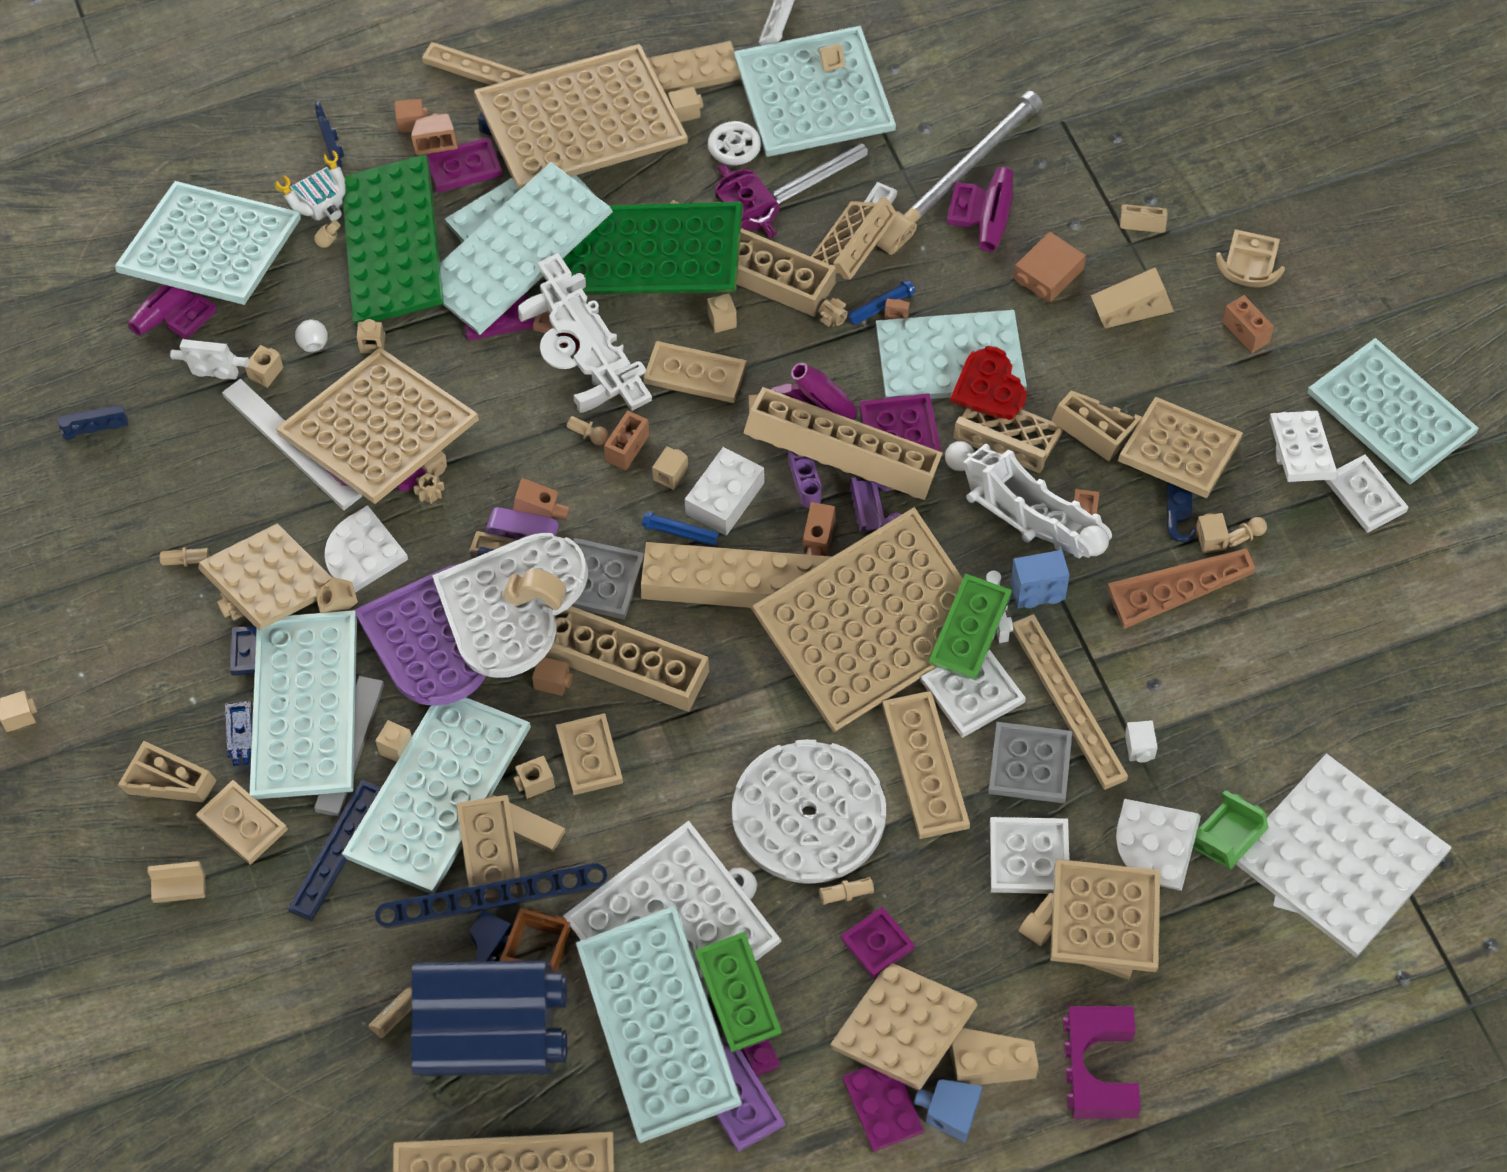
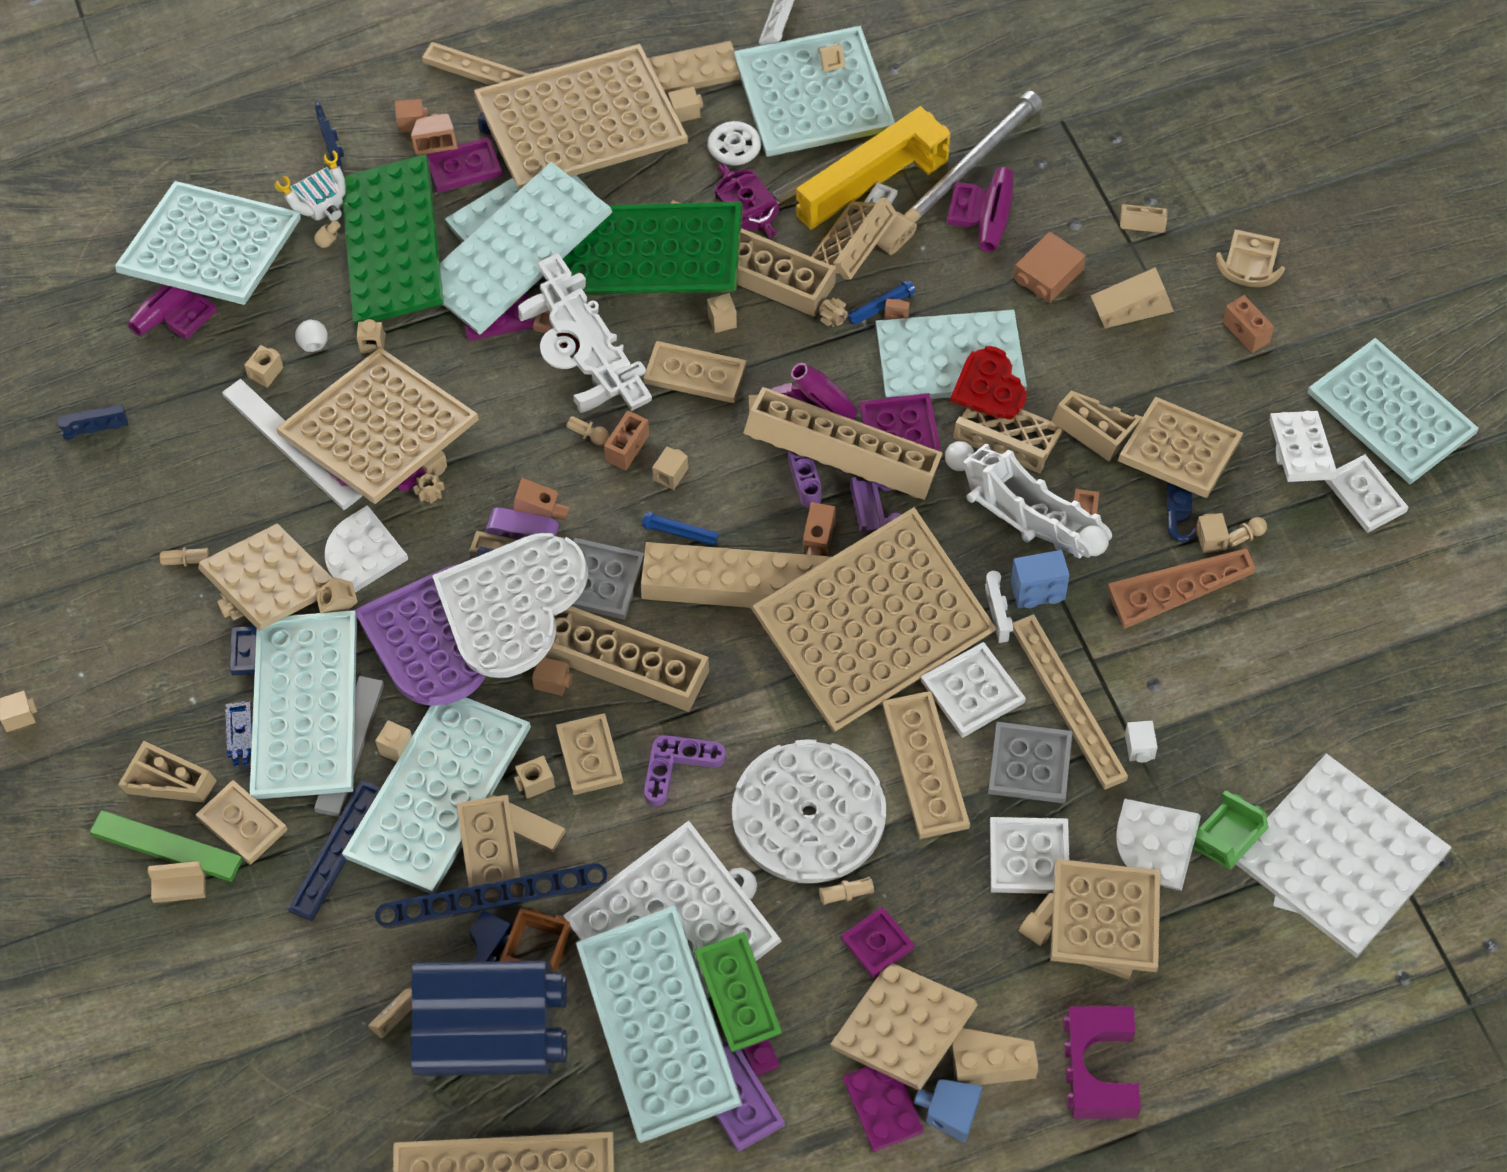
white plate [170,339,249,379] -> none
tan animal [503,569,567,611] -> none
white brick [685,447,764,536] -> none
bright green plate [929,573,1012,681] -> none
none -> bright green tile [90,810,243,882]
none -> medium lavender beam [644,735,726,807]
none -> yellow brick [796,106,950,230]

